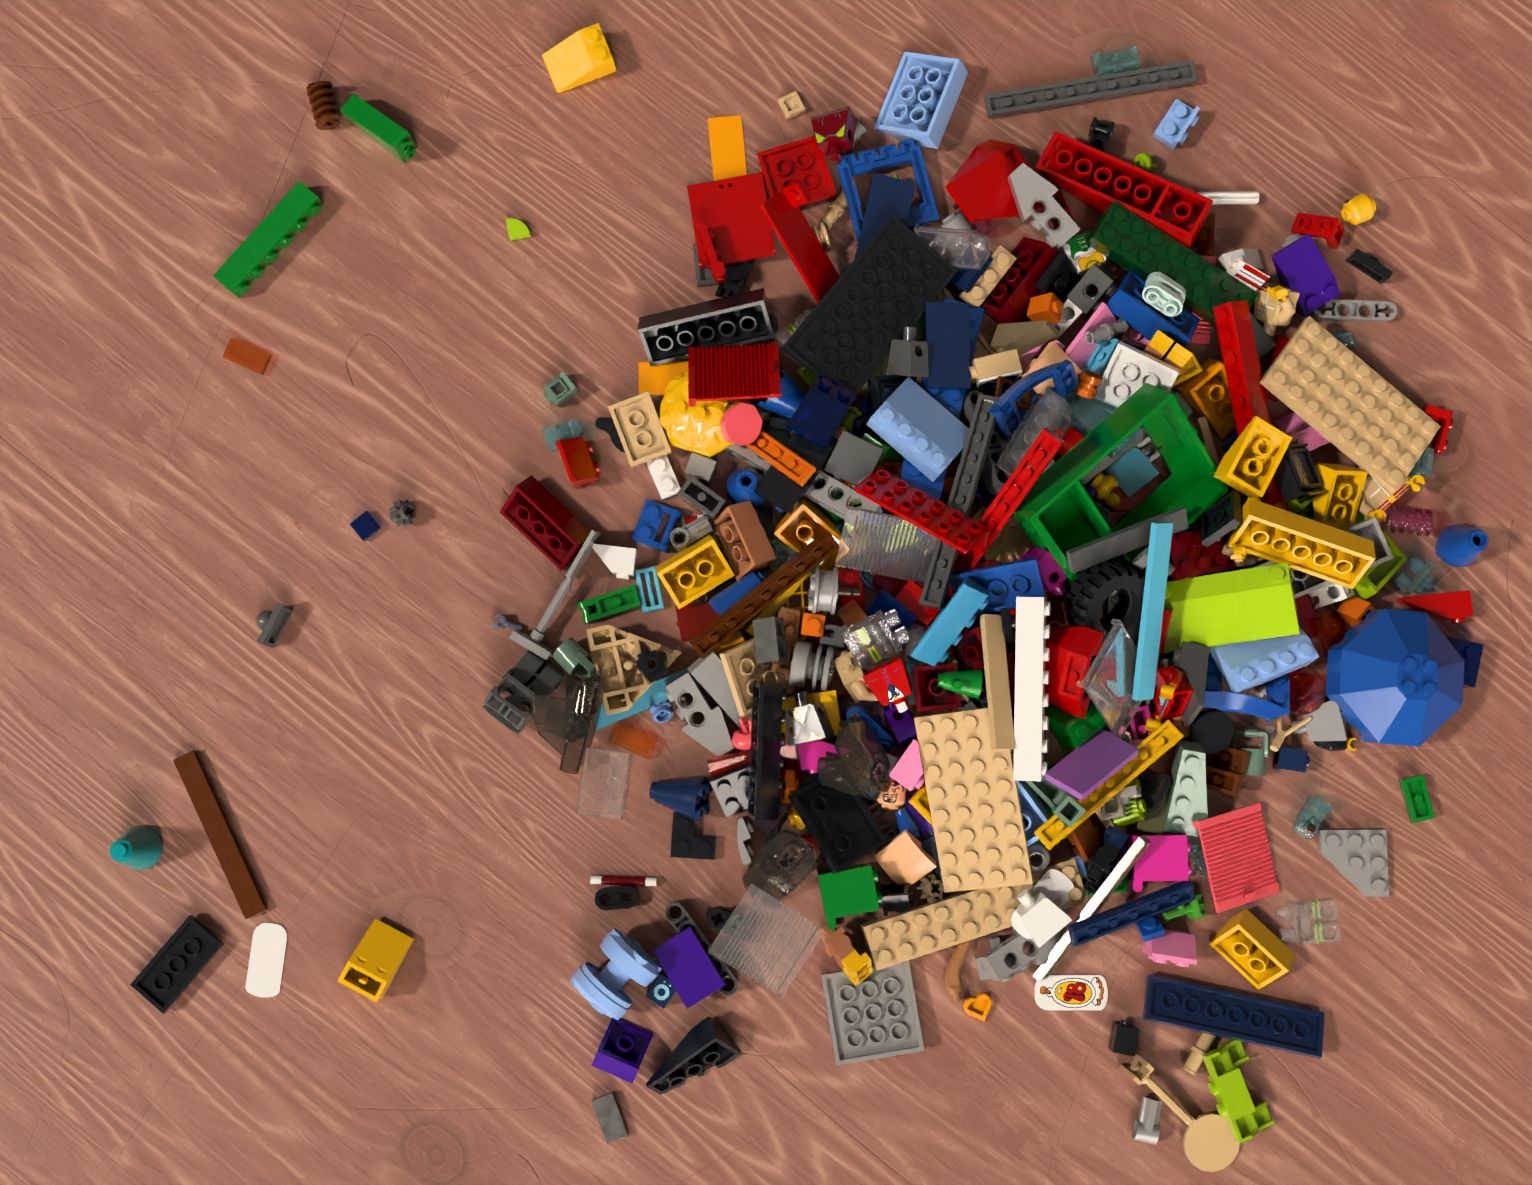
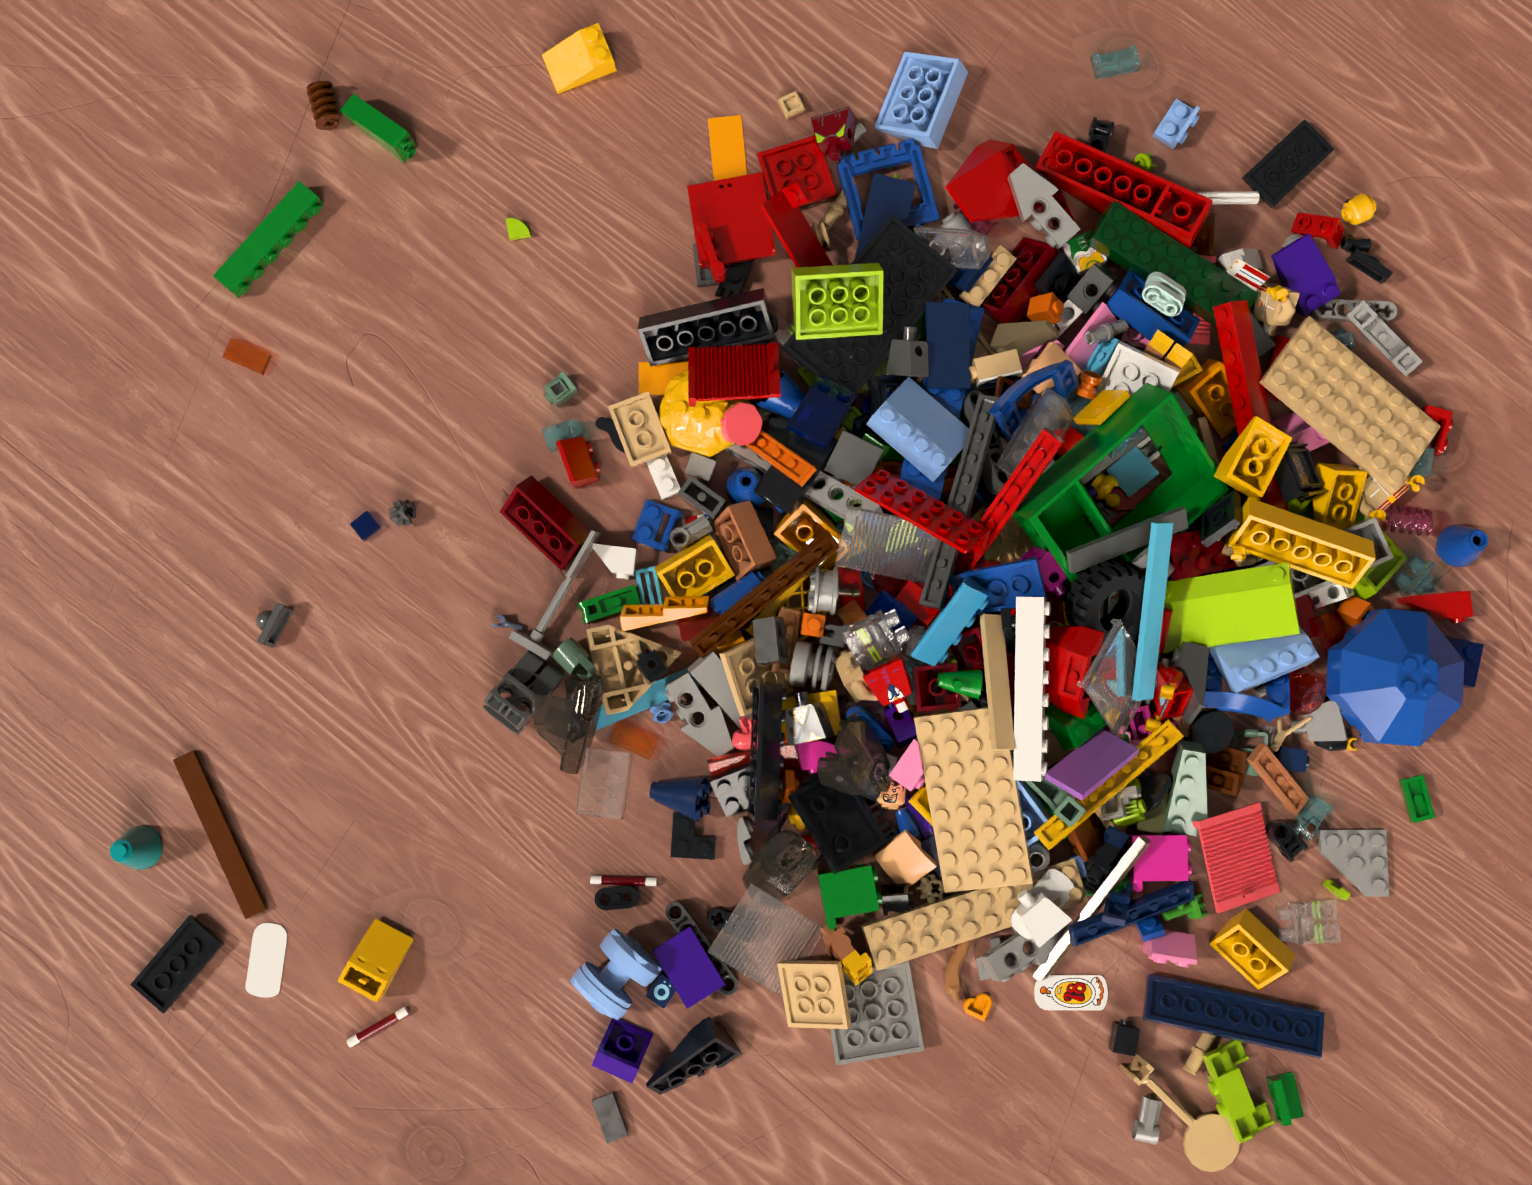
dark grey plate [984,60,1197,118] -> none
clear light blue bracket [1188,844,1208,877] -> none
none -> dark red bar [346,1006,410,1048]
none -> light orange slope [620,596,710,631]
none -> tan plate [777,960,852,1029]
none -> lime slope [791,263,883,340]
none -> yellow tile [1073,390,1130,425]
none -> dark blue slope [1102,884,1133,927]
none -> black plate [1242,119,1334,209]
none -> nougat plate [1246,743,1309,816]
none -> black piece [1265,820,1308,863]
none -> green panel [1266,1072,1304,1126]
none -> lime tile [1321,879,1351,901]
none -> black pin [1341,235,1371,253]
none -> light grey slope [1346,300,1423,376]

